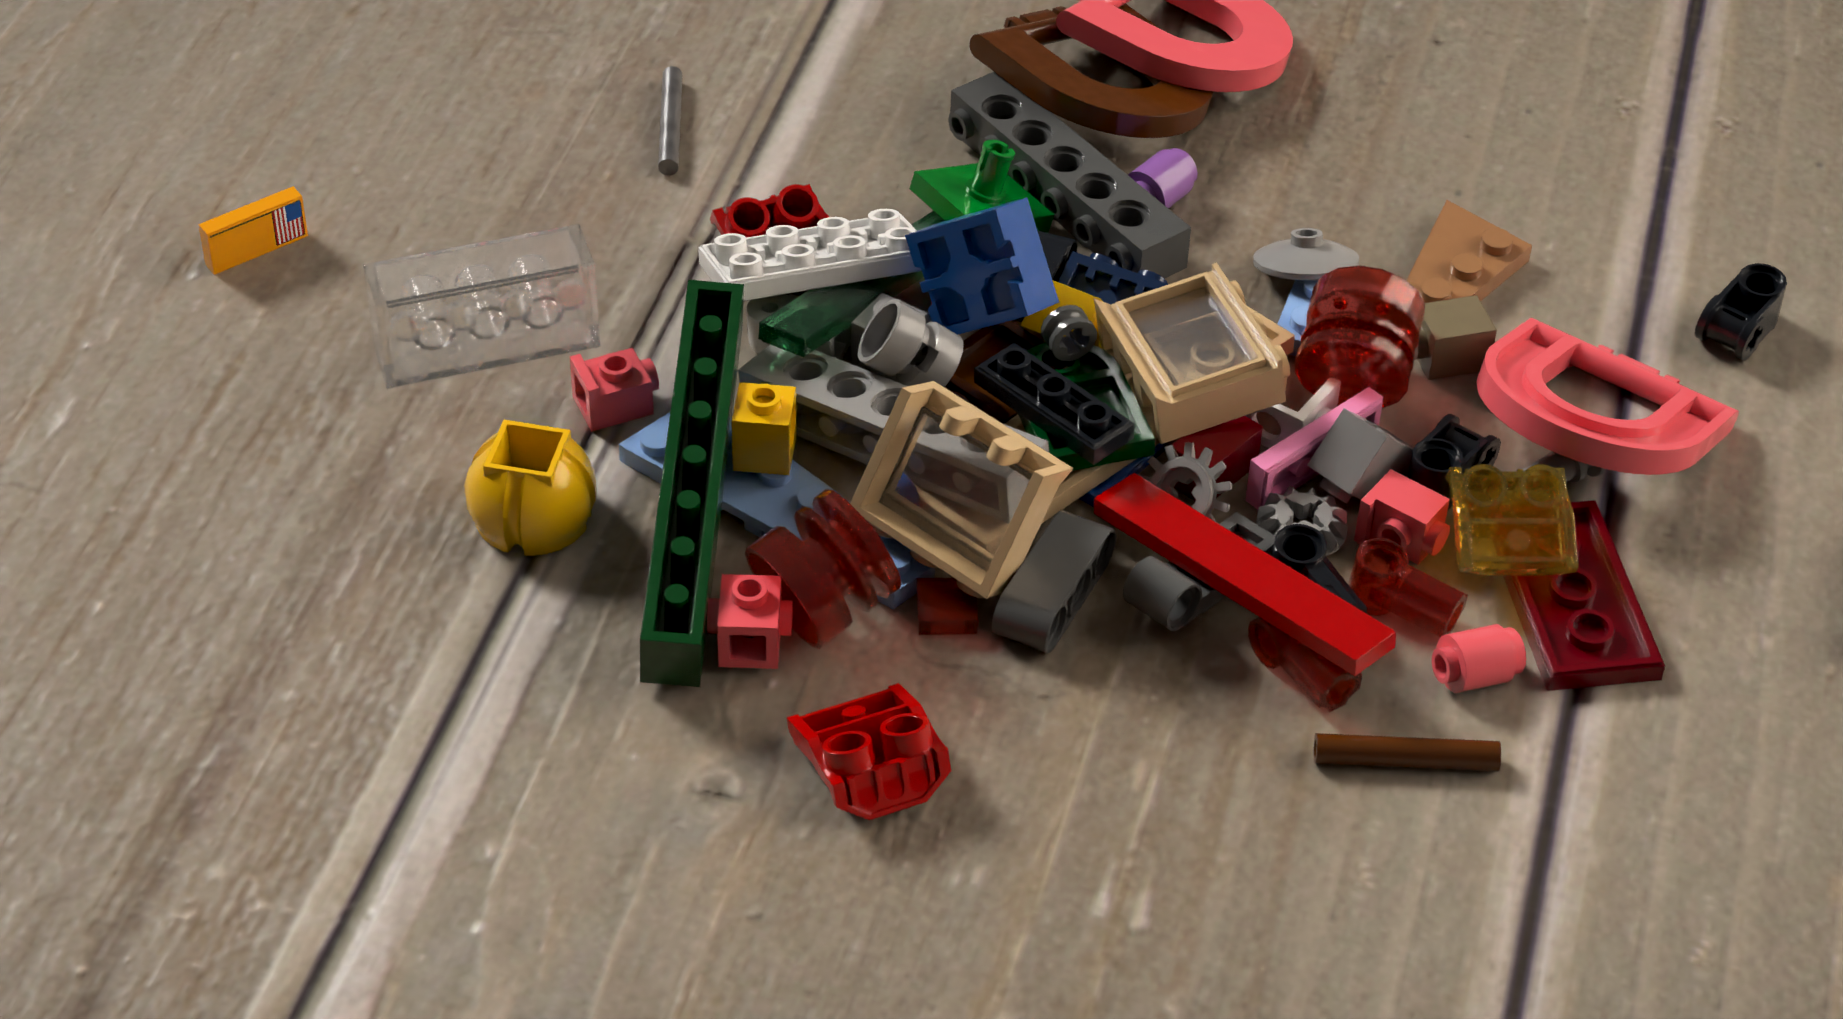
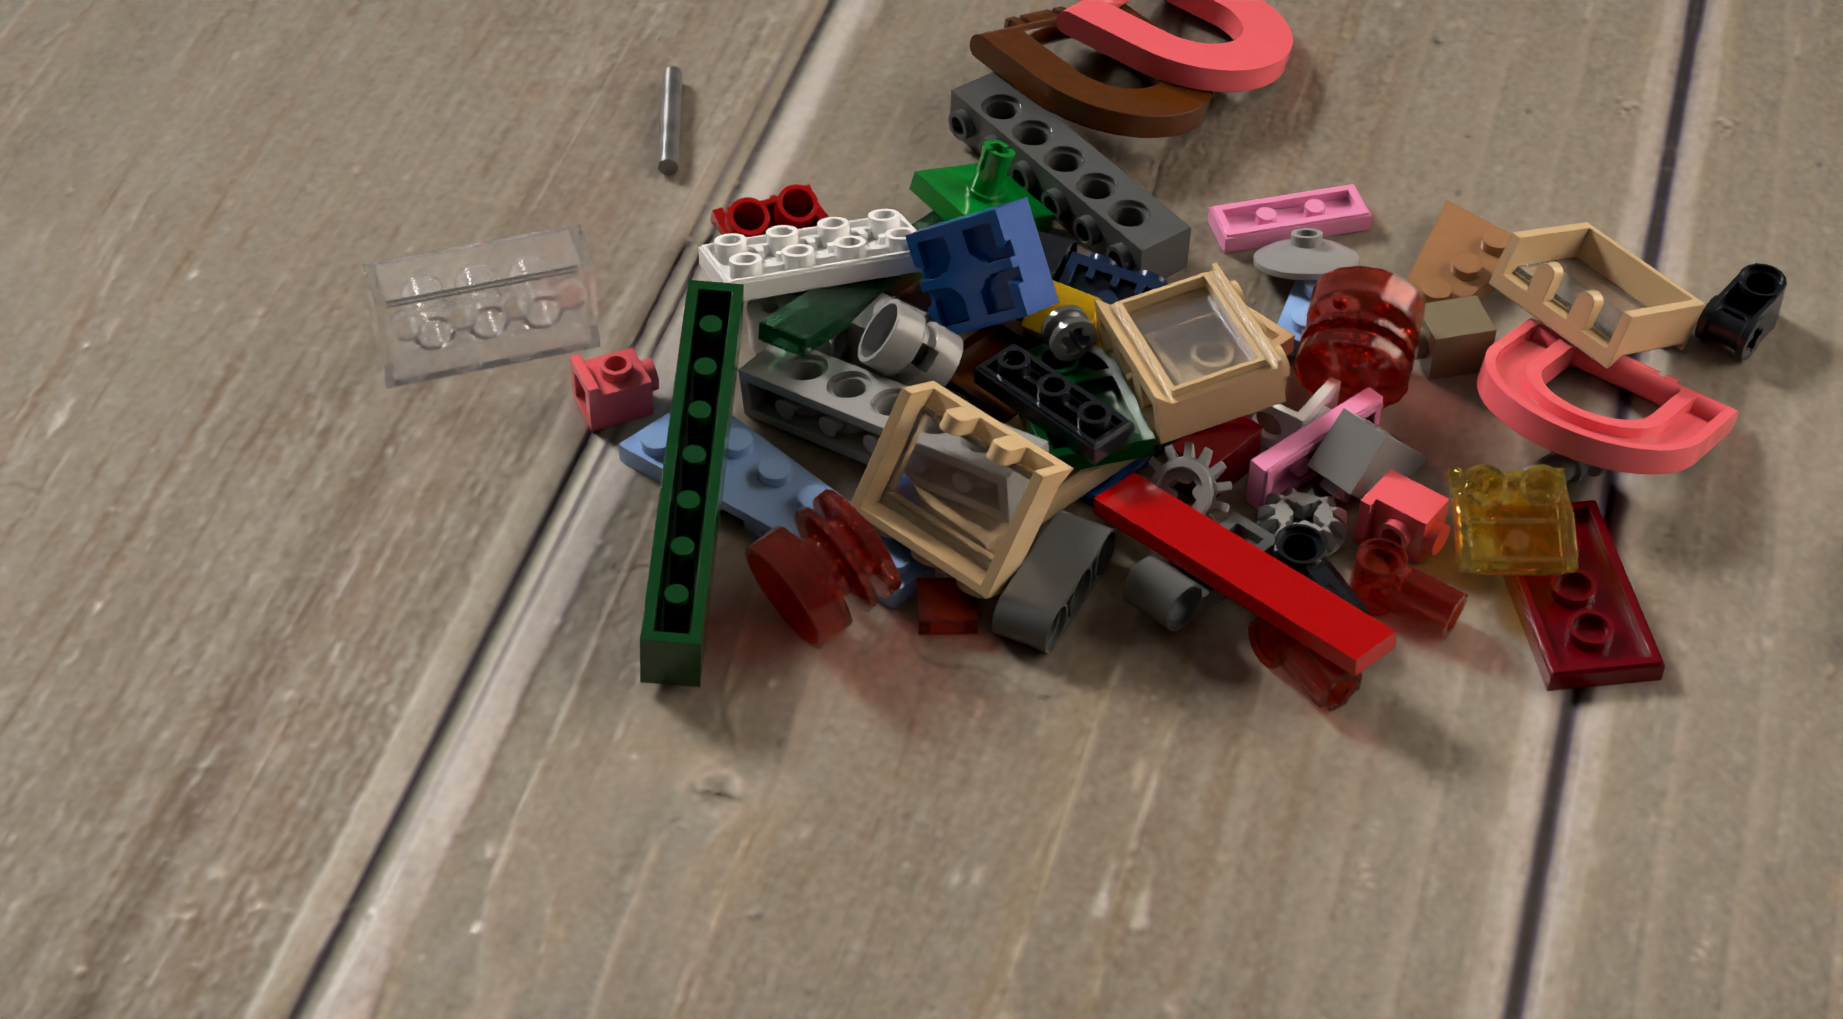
light orange tile [198,186,308,275] -> none
yellow piece [464,419,597,556] -> none
coral brick [707,574,793,669] -> none
yellow brick [731,382,797,475] -> none
red slope [786,683,952,821] -> none
medium lavender brick [1128,148,1198,208] -> none
reddish brown piece [1313,733,1501,772] -> none
black piece [1407,414,1501,510] -> none
coral brick [1432,624,1526,693] -> none
none -> bright pink tile [1207,184,1372,253]
none -> tan window [1489,222,1706,369]

